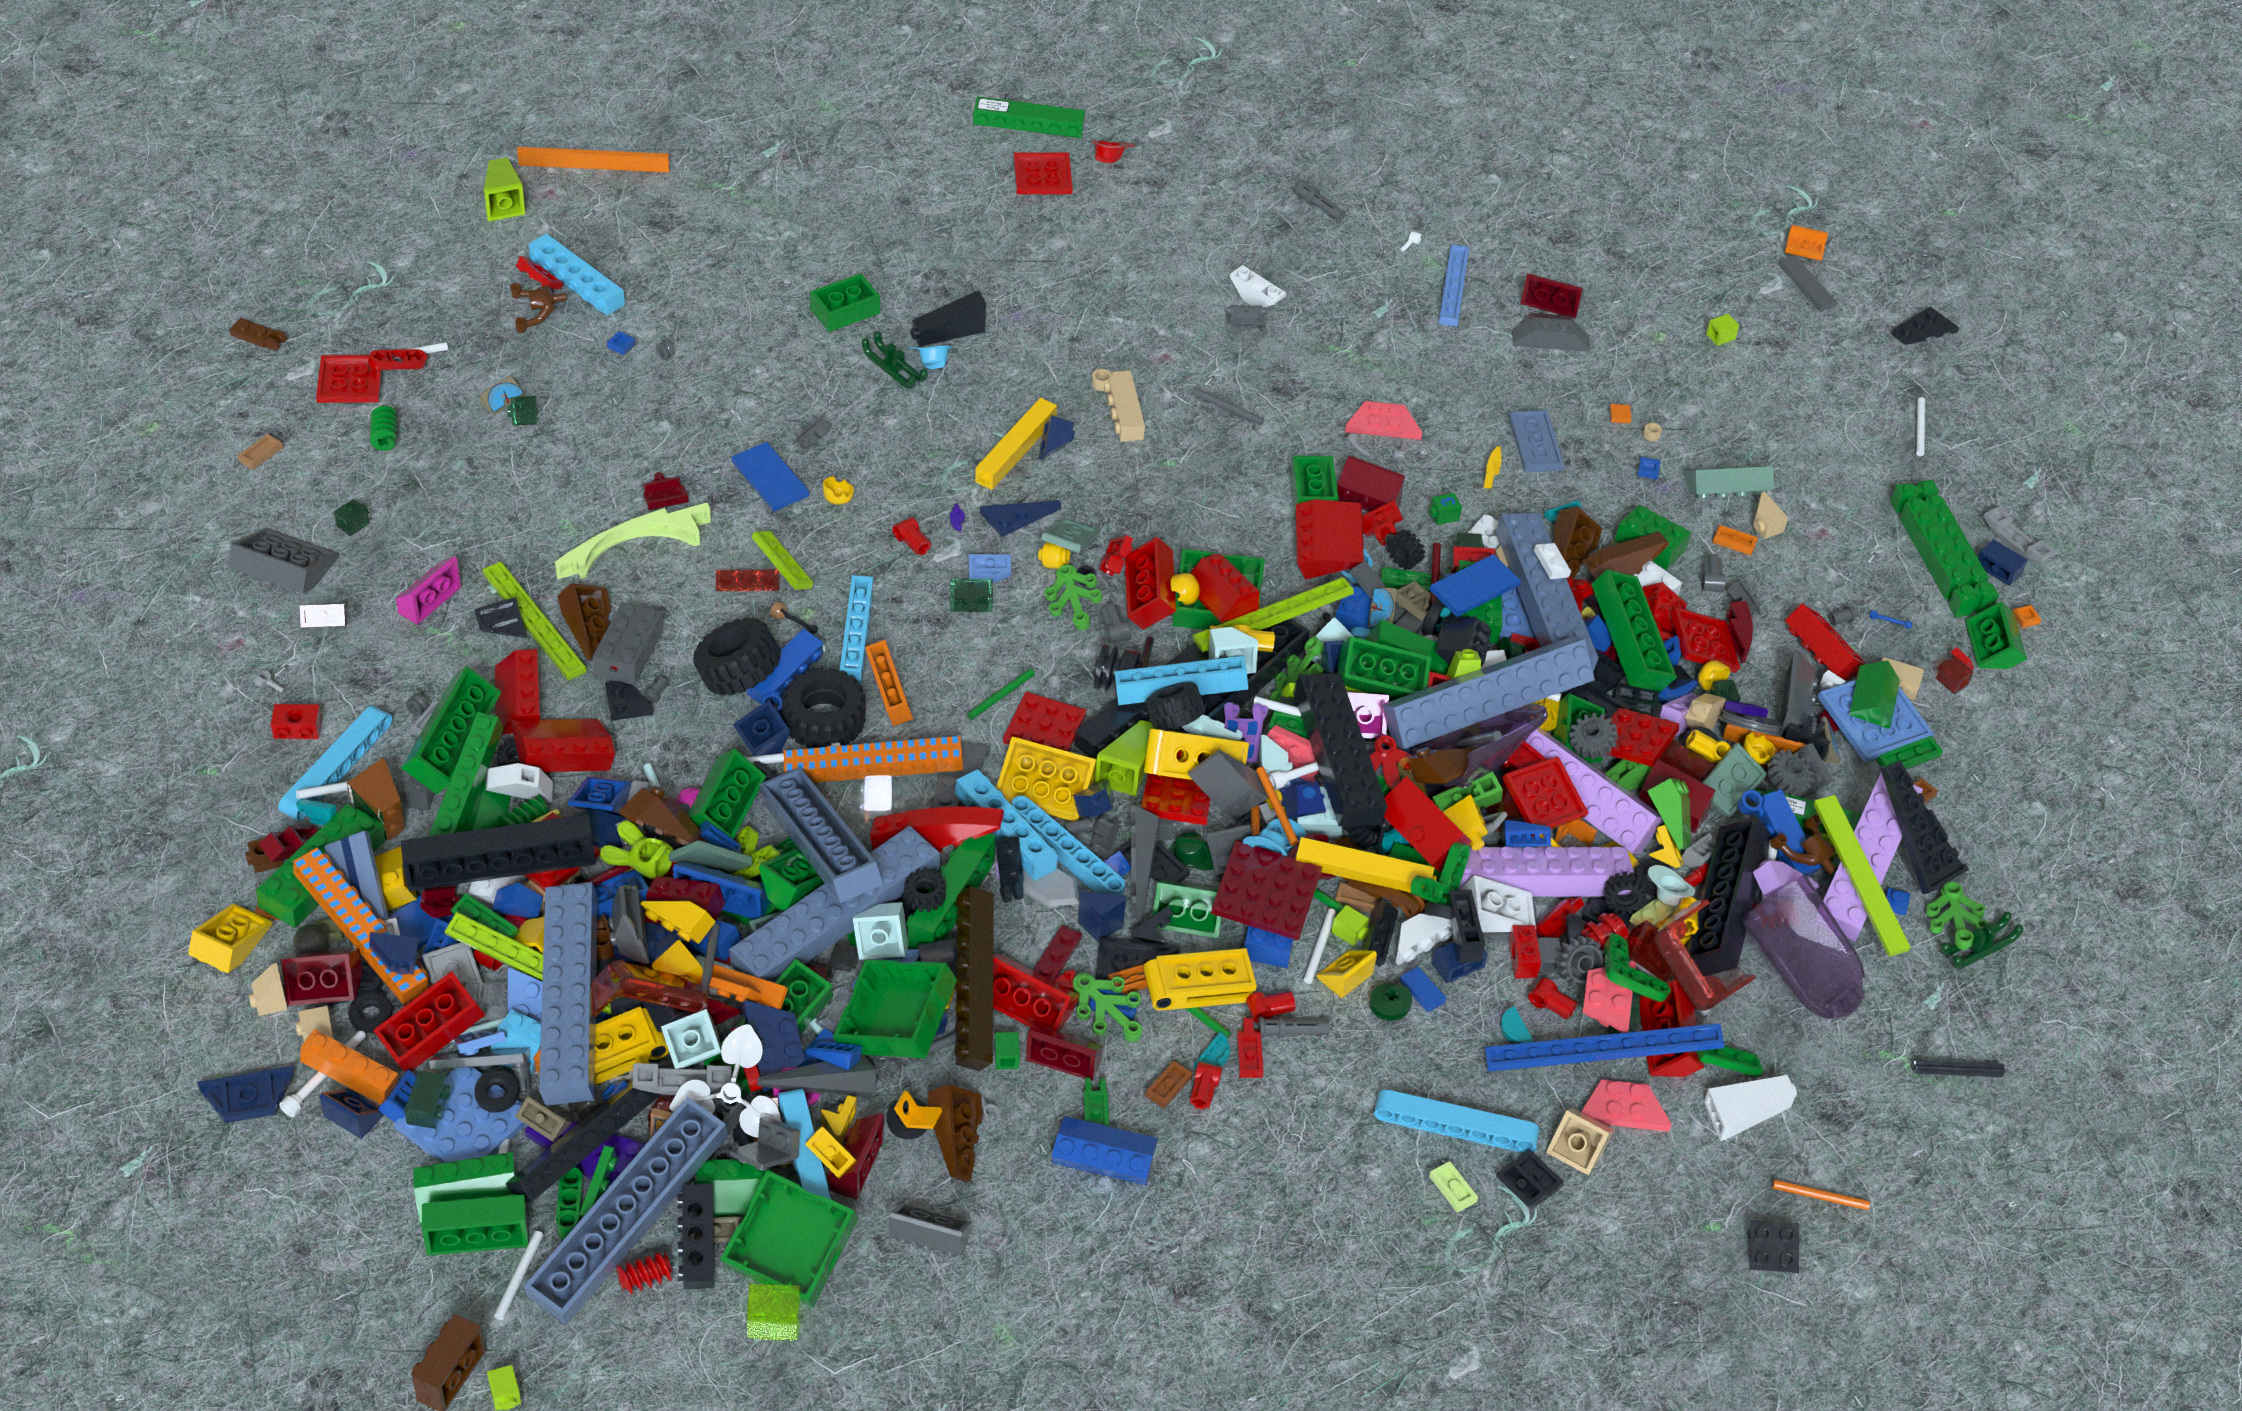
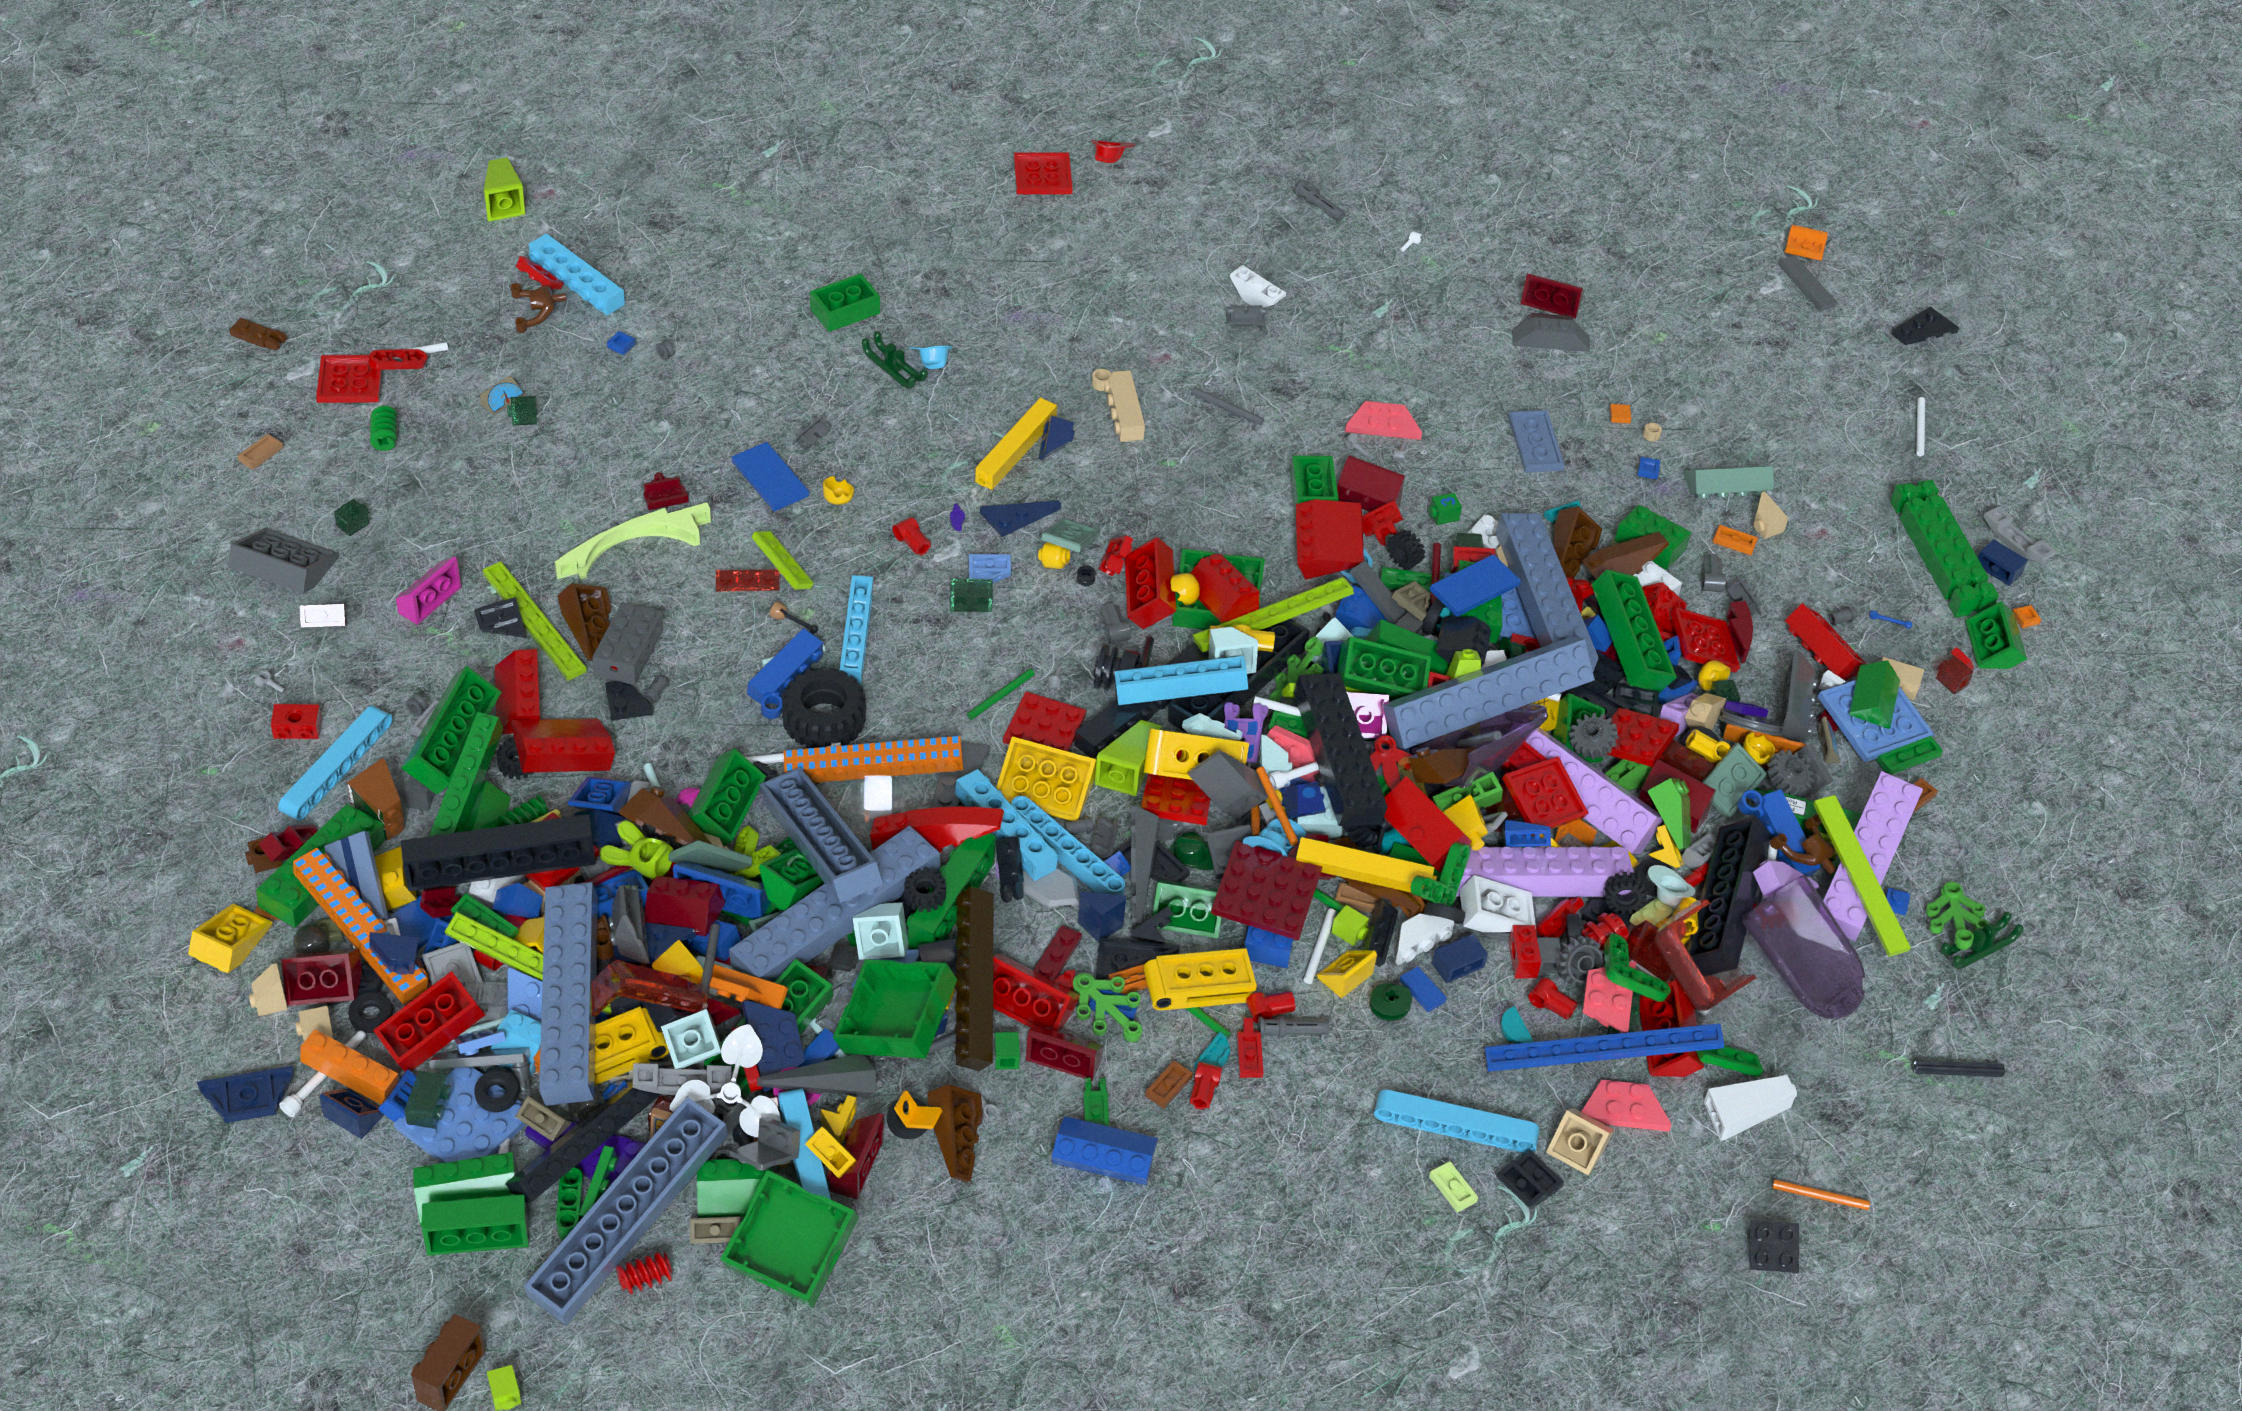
white bar [296,782,348,799] -> none
teal tile [296,799,337,825] -> none
white slope [486,763,553,803] -> none
white bar [494,1231,544,1320] -> none
orange tile [517,147,670,172] -> none
yellow slope [641,901,716,944] -> none
black brick [678,1184,715,1290] -> none
black tyre [693,618,781,696] -> none
blue tile [700,820,741,853] -> none
dark blue slope [733,700,791,756] -> none
clear neon green slope [747,1284,801,1341] -> none
blue slope [807,1040,862,1070] -> none
orange brick [865,640,914,726] -> none
dark grey slope [889,1202,972,1257] -> none
black slope [910,291,986,347] -> none
green brick [973,96,1085,138] -> none
bright green plant [1044,564,1103,630] -> none
dark blue slope [1073,780,1114,817] -> none
black tyre [1145,683,1205,730] -> none
slope [1368,588,1397,629] -> none
medium blue tile [1439,244,1469,326] -> none
black slope [1449,890,1485,963] -> none
yellow slope [1483,446,1502,488] -> none
white plate [1534,543,1571,579] -> none
lime brick [1706,314,1739,346] -> none
black hinge [1784,715,1831,761] -> none
black wing [1880,760,1969,894] -> none

